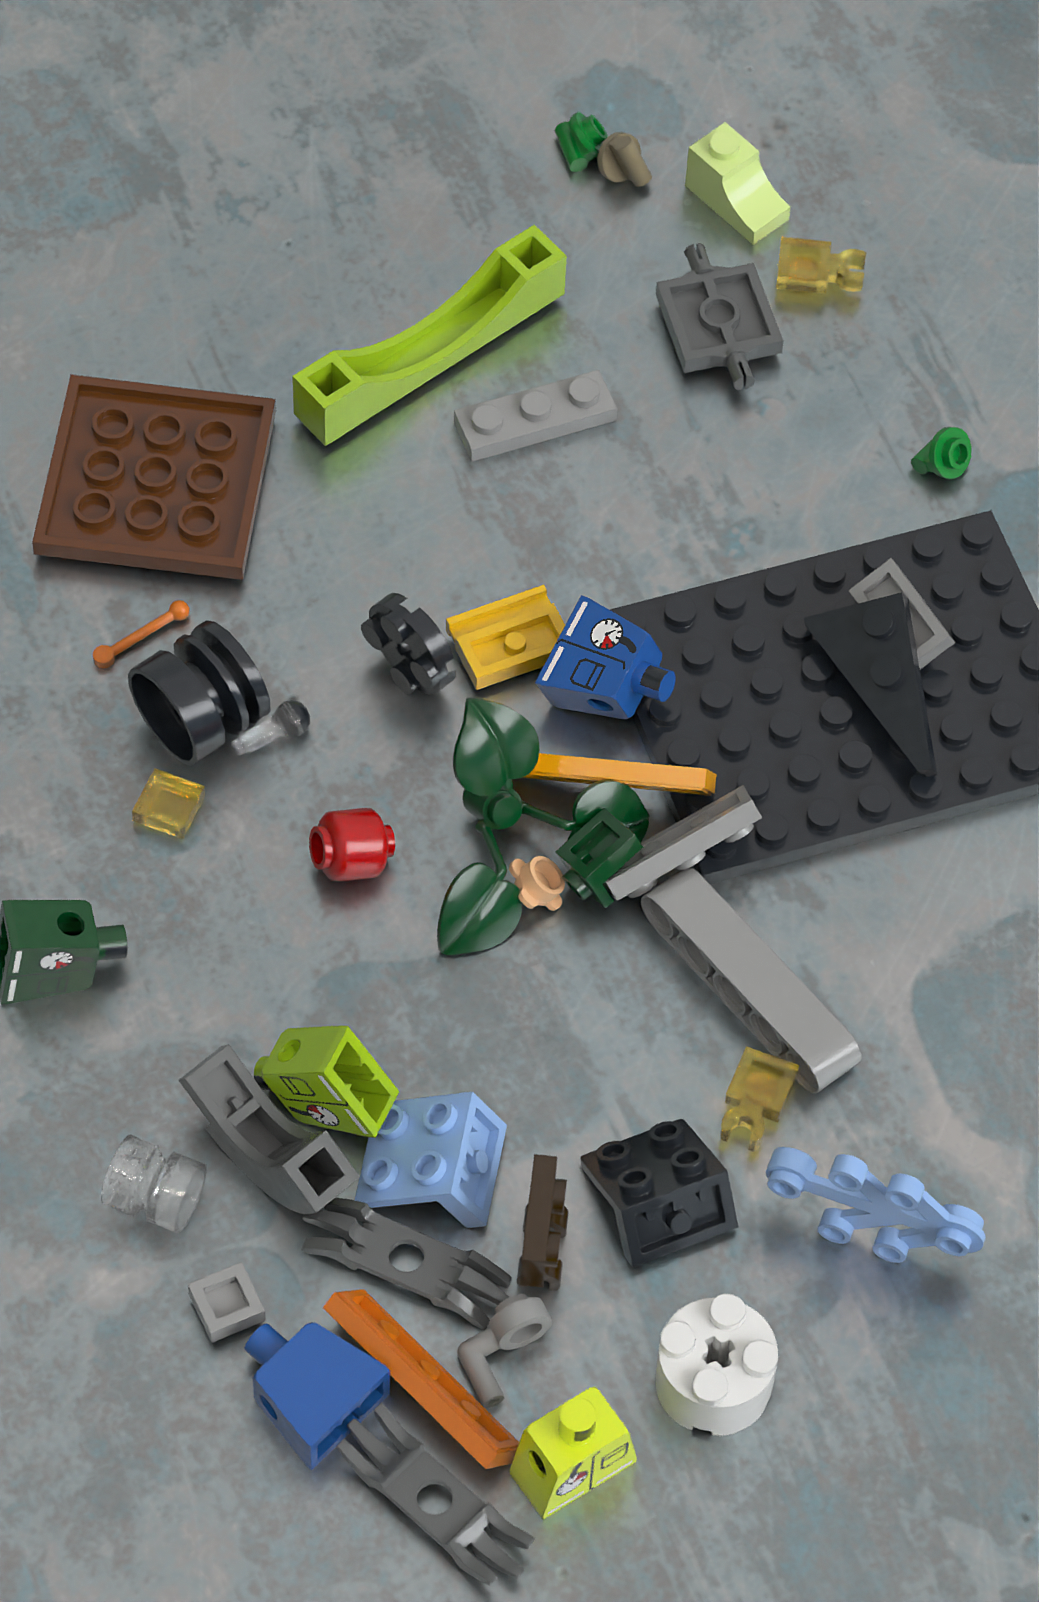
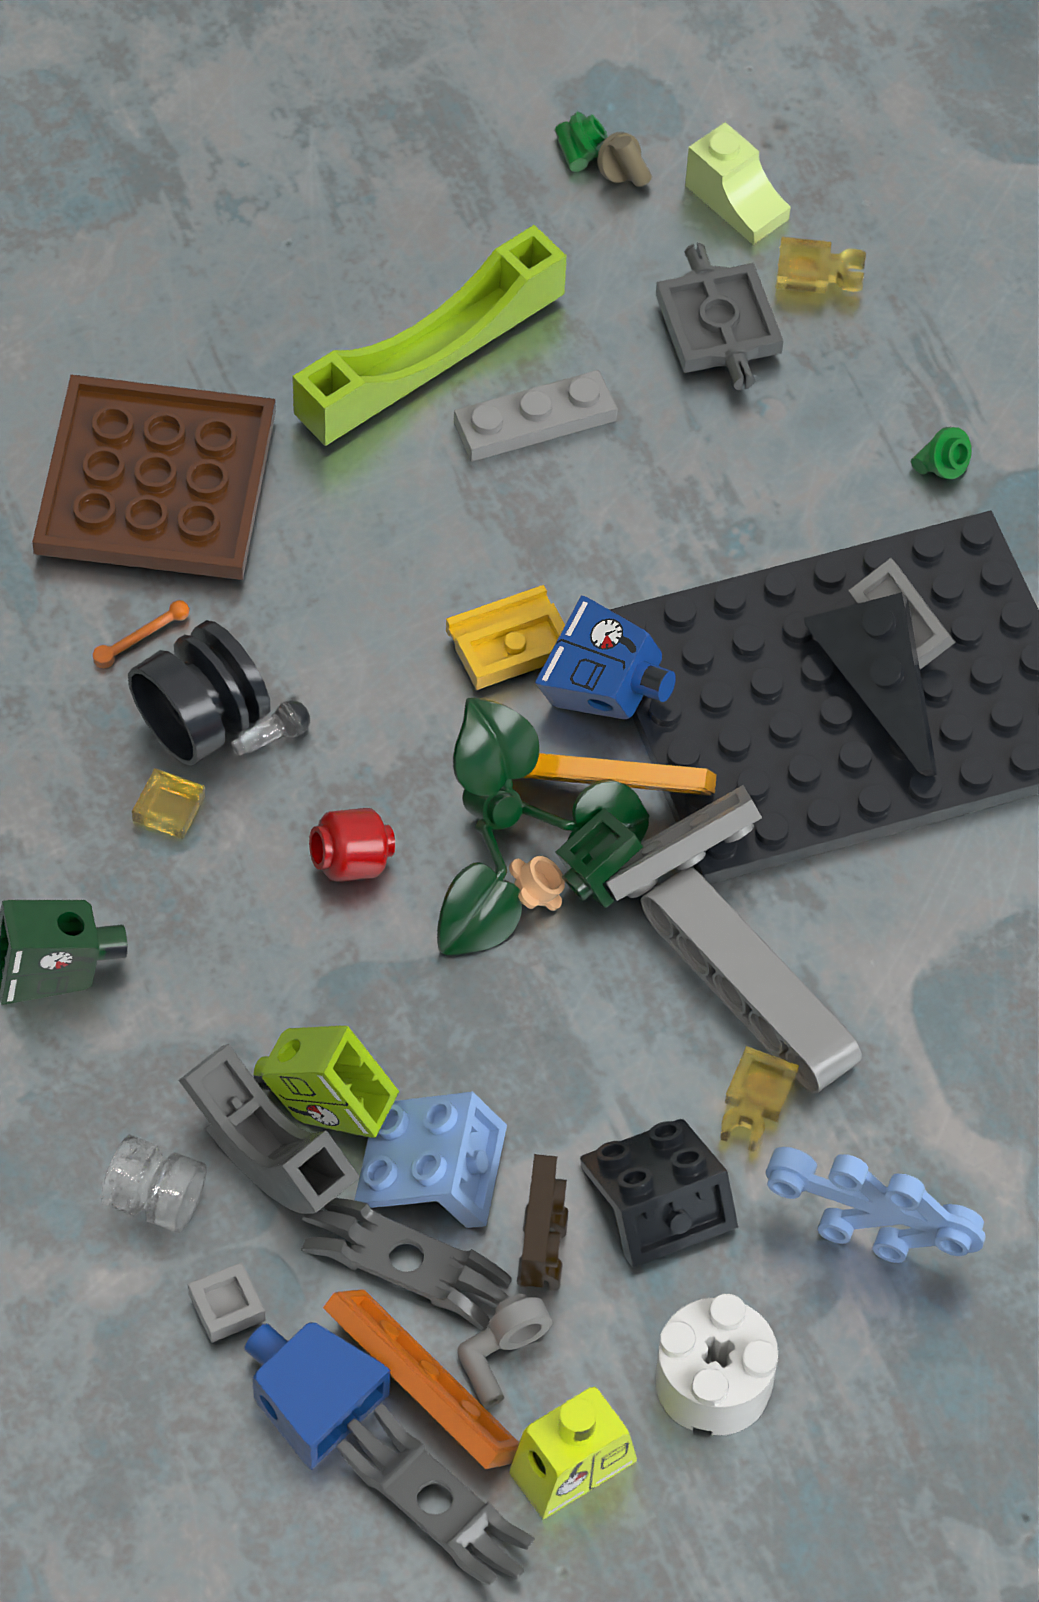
black plate [361,593,456,695] -> none

